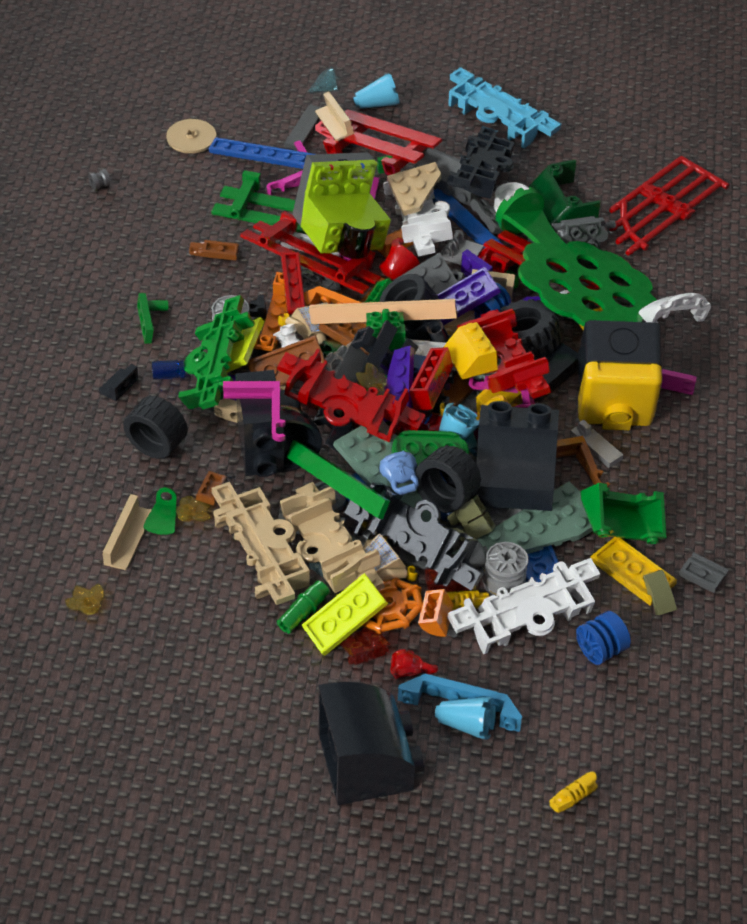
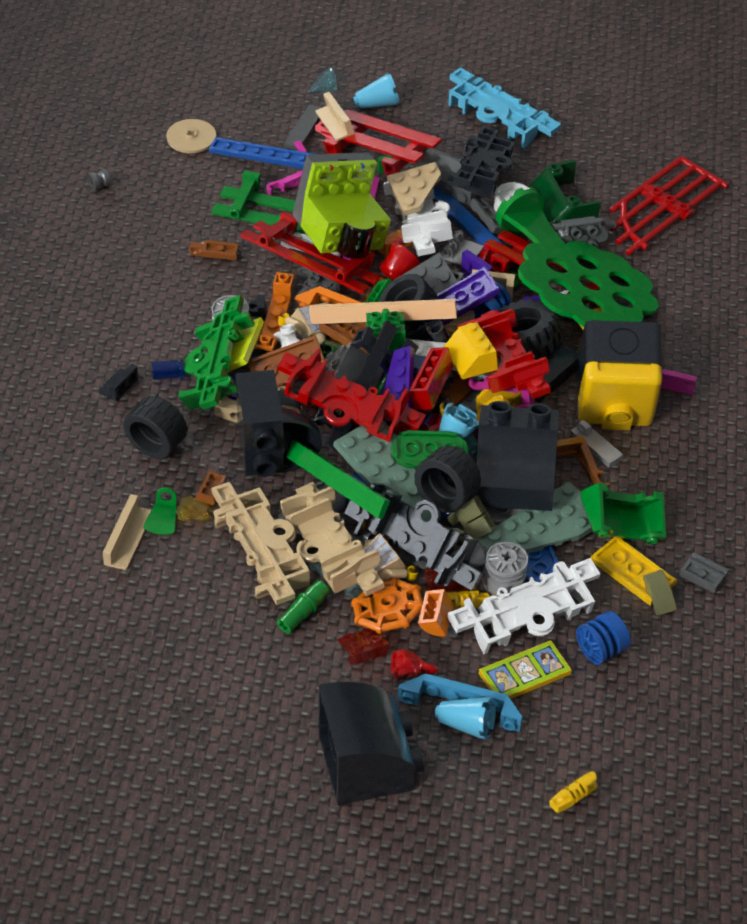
clear yellow plate [65,584,104,615] -> none
green piece [137,293,168,344] -> none
dark pink hinge [223,381,285,442] -> none
red tile [281,252,305,315] -> none
neon yellow tile [302,573,388,656] -> none
clear yellow plate [356,362,387,396] -> none
medium blue piece [379,451,419,495] -> none
white windscreen [639,293,711,323] -> none
none -> tile [479,640,572,699]

